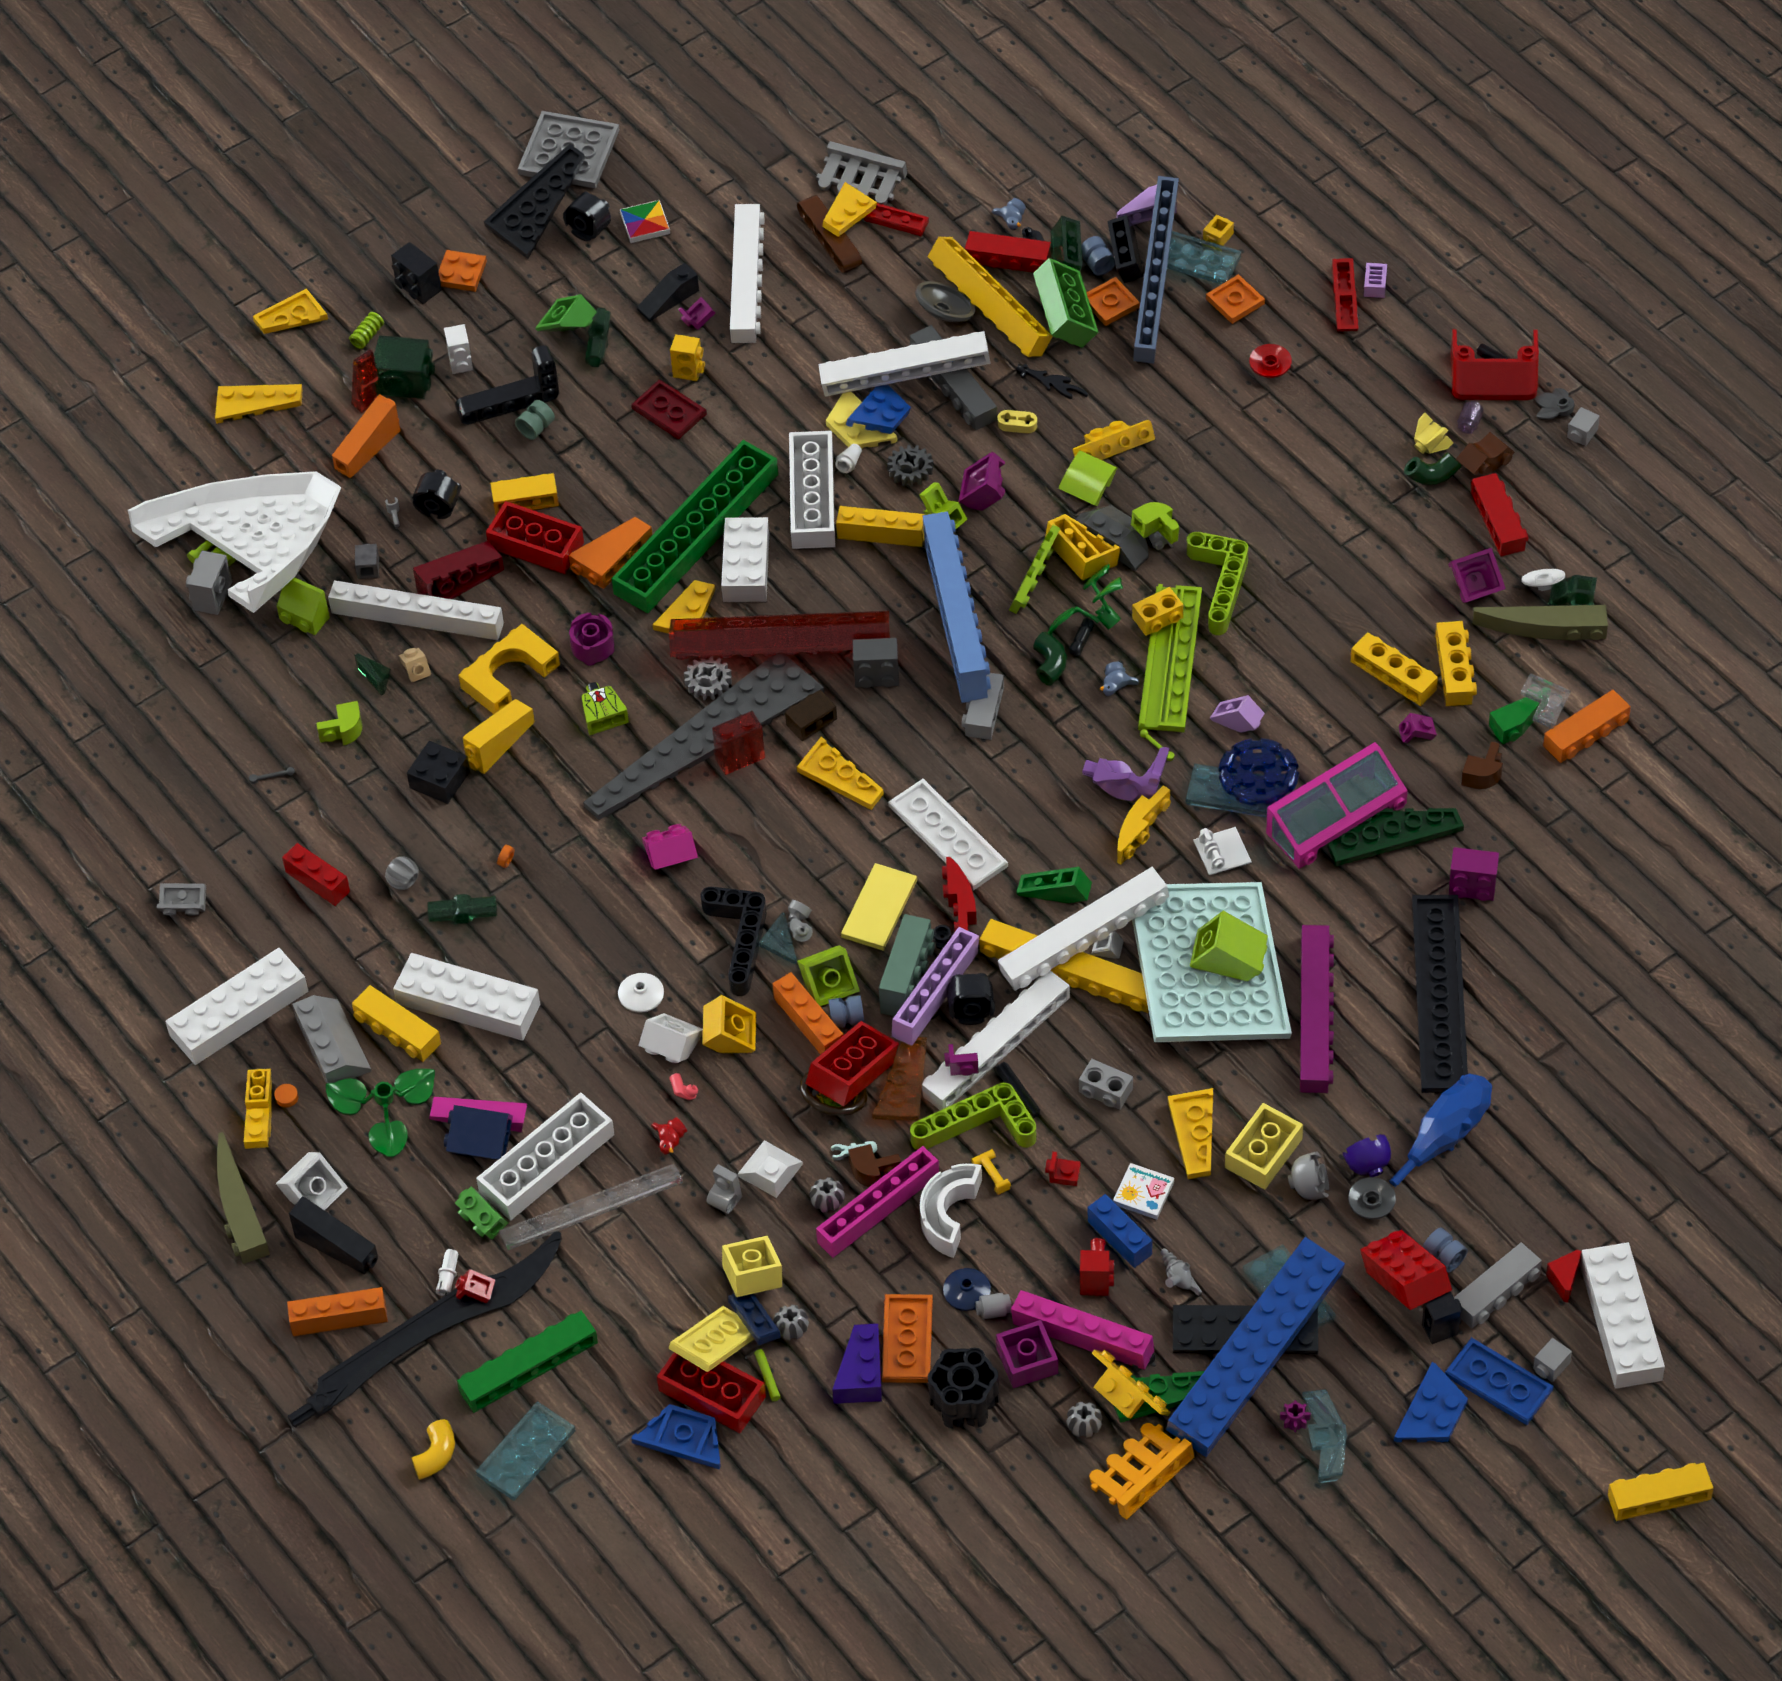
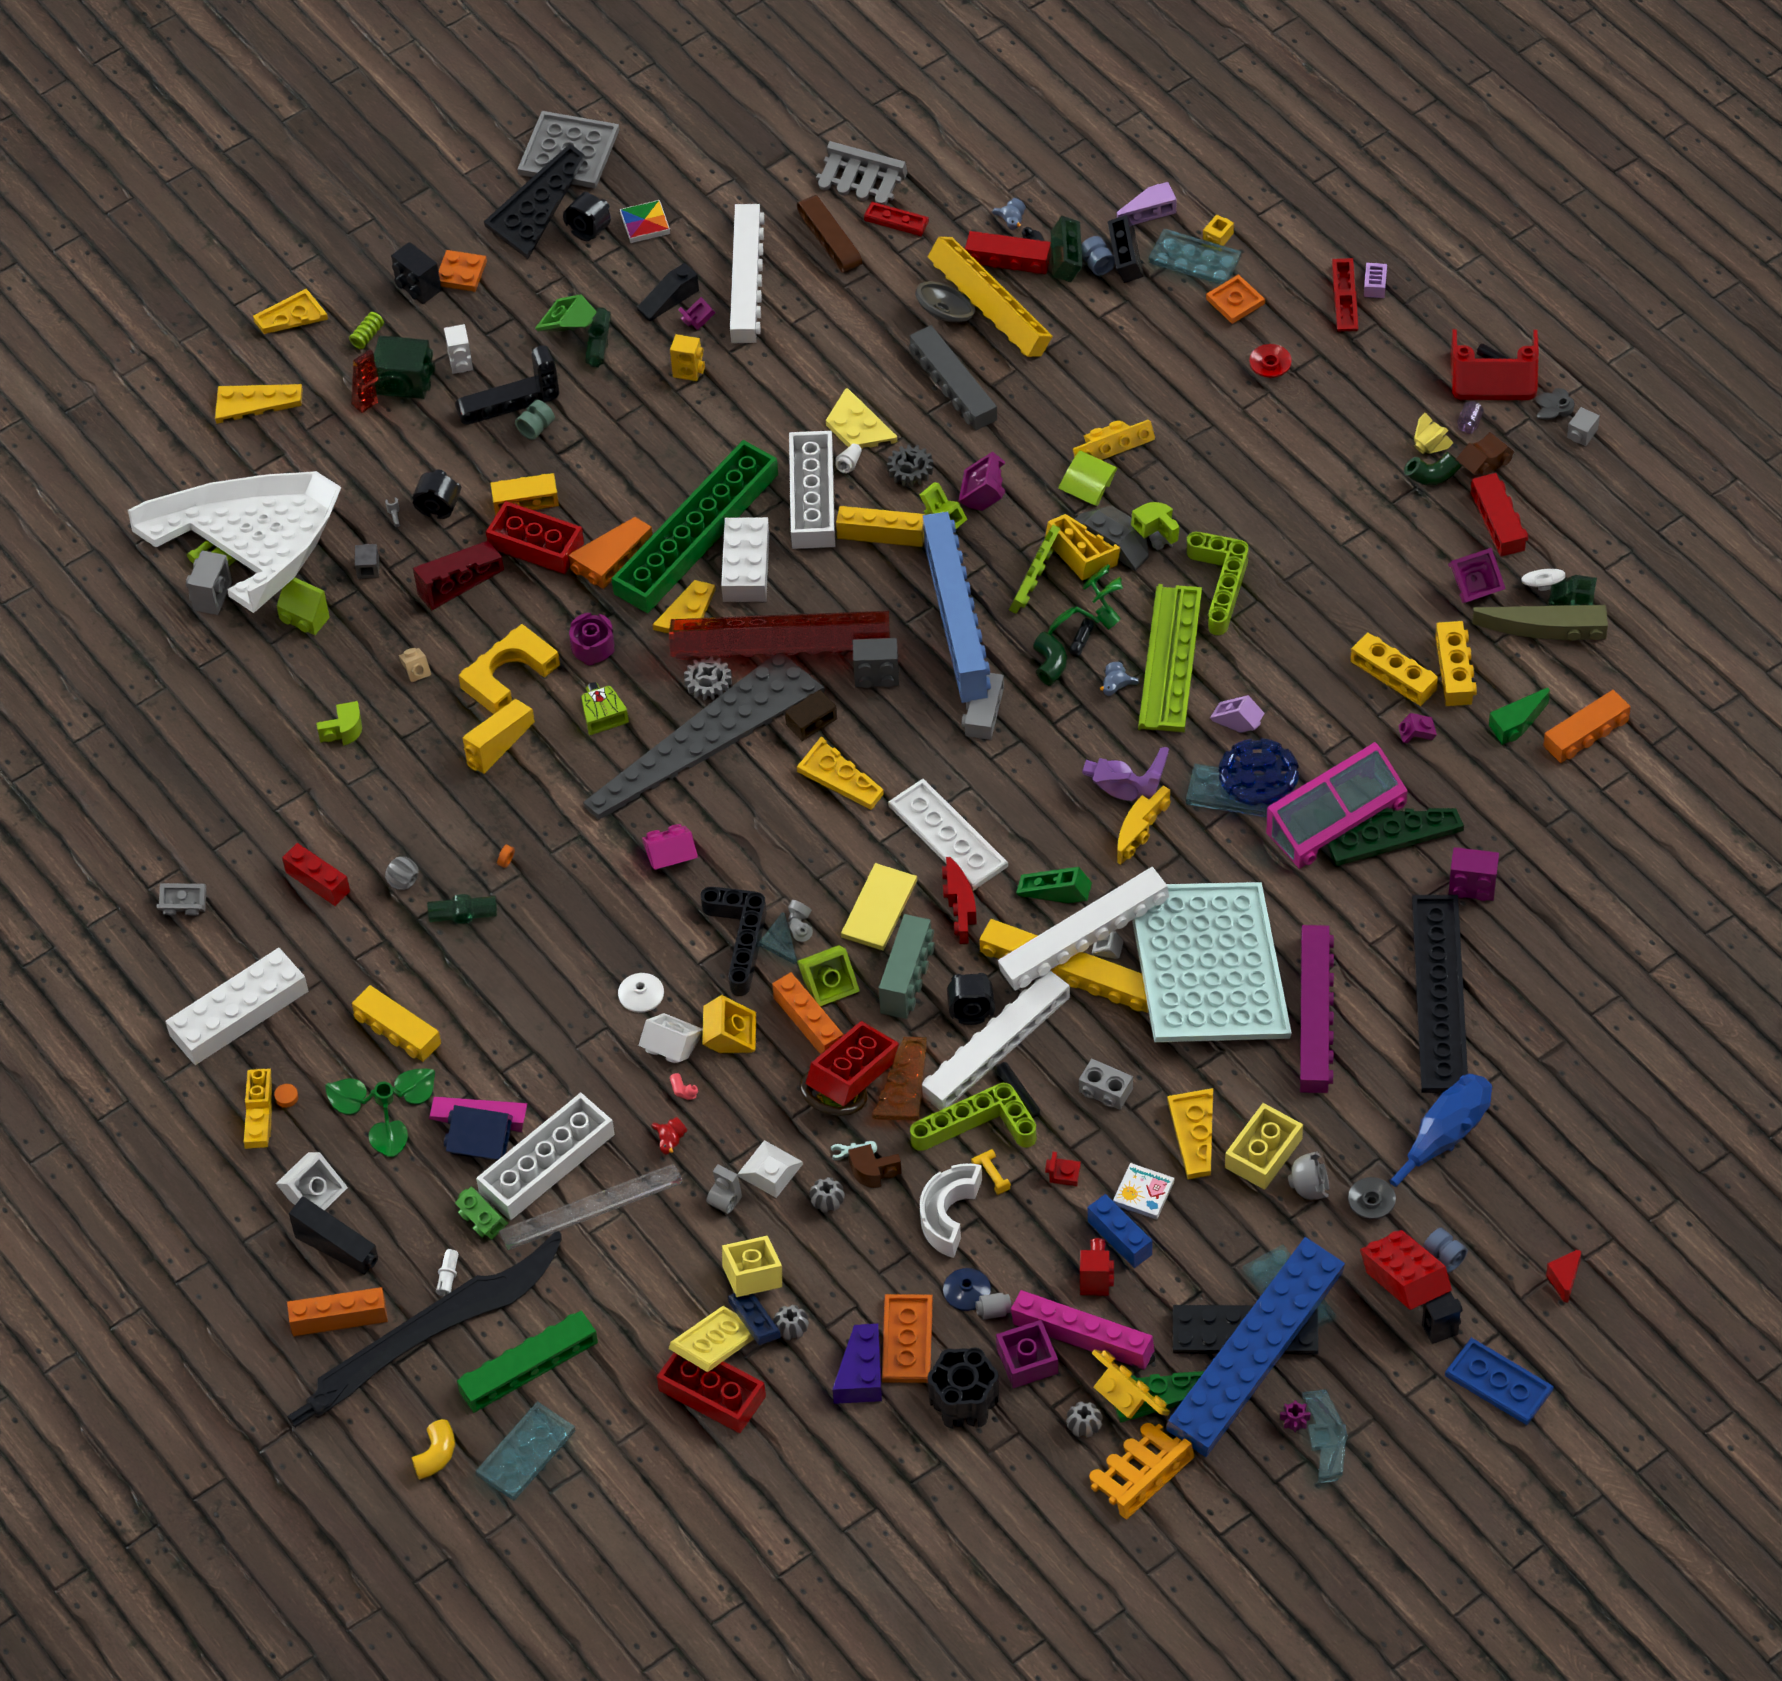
olive slope [217,1132,270,1264] -> none
dark grey hinge [249,767,295,784] -> none
light grey slope [292,995,371,1083] -> none
white brick [328,580,504,640] -> none
orange slope [332,394,401,478] -> none
clear green slope [354,653,391,696] -> none
white brick [393,953,540,1041] -> none
black brick [407,741,470,804] -> none
red bracket [455,1269,495,1303] -> none
dark red tile [631,379,707,440] -> none
blue wing [631,1404,721,1469] -> none
clear red brick [712,711,765,775] -> none
lime piece [754,1349,781,1401] -> none
dark pink brick [816,1146,939,1258] -> none
white brick [818,331,991,397] -> none
yellow wing [822,182,877,237] -> none
sand blue wheel [828,995,864,1028] -> none
blue wing [846,384,911,434] -> none
lavender brick [892,927,979,1046] -> none
black plate [933,925,953,949] -> none
magenta bracket [944,1044,979,1076] -> none
light yellow beam [997,410,1038,433] -> none
black piece [1016,363,1088,399] -> none
bright green brick [1033,258,1099,348] -> none
orange plate [1086,277,1140,326] -> none
yellow brick [1132,587,1183,636] -> none
sand blue brick [1133,176,1179,363] -> none
lime hinge [1140,729,1175,761] -> none
light grey piece [1160,1248,1202,1296] -> none
lime slope [1190,910,1268,981] -> none
white hinge [1193,827,1252,875] -> none
dark purple cylinder [1342,1134,1391,1177] -> none
blue wing [1394,1362,1468,1442] -> none
light grey brick [1454,1242,1542,1328] -> none
reddish brown brick [1461,742,1503,789] -> none
clear plate [1520,673,1571,729] -> none
light grey brick [1533,1337,1572,1383] -> none
white brick [1580,1242,1665,1389] -> none
yellow brick [1607,1463,1714,1521] -> none

